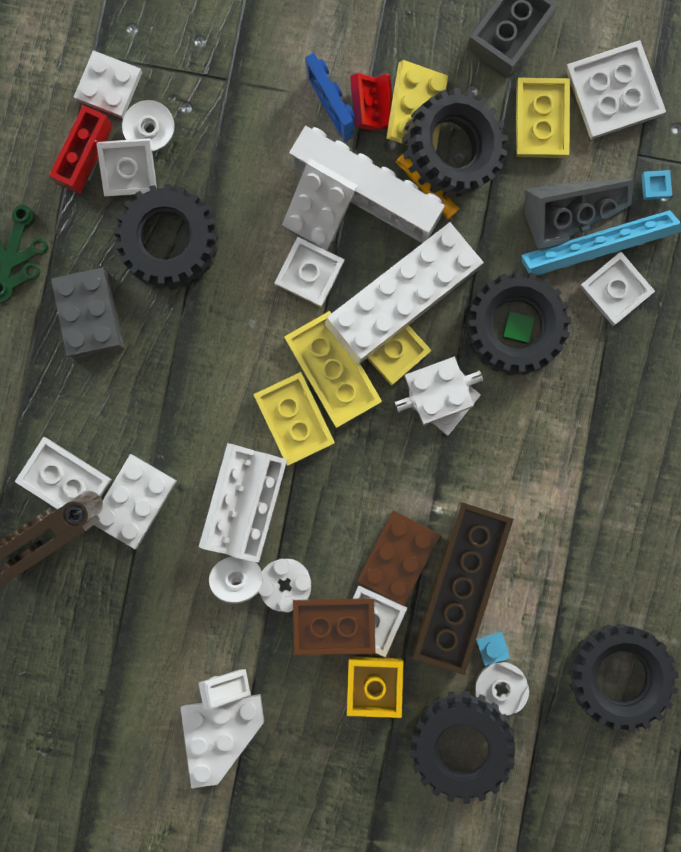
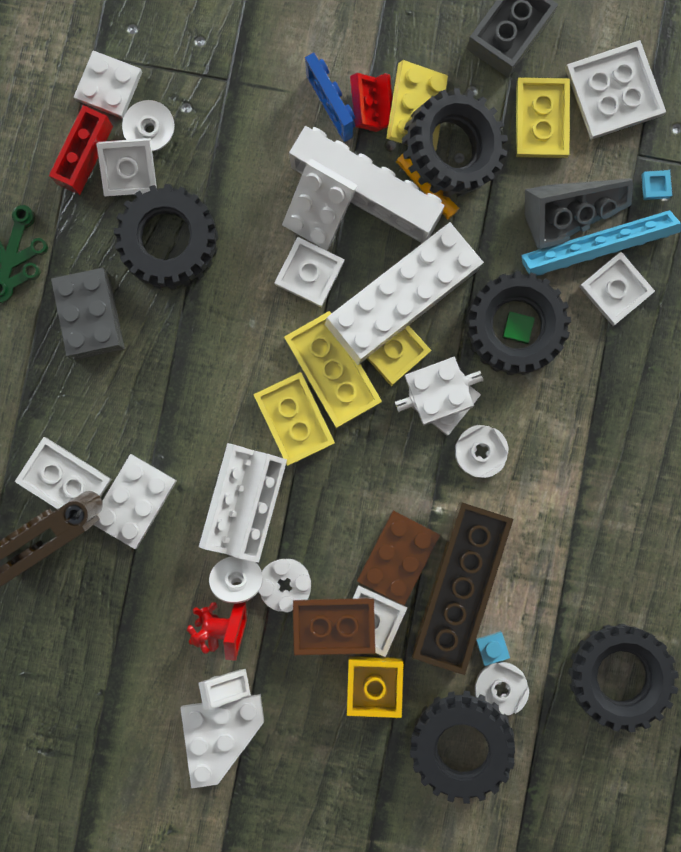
none -> red piece [187,602,247,661]
none -> white plate [455,425,508,478]

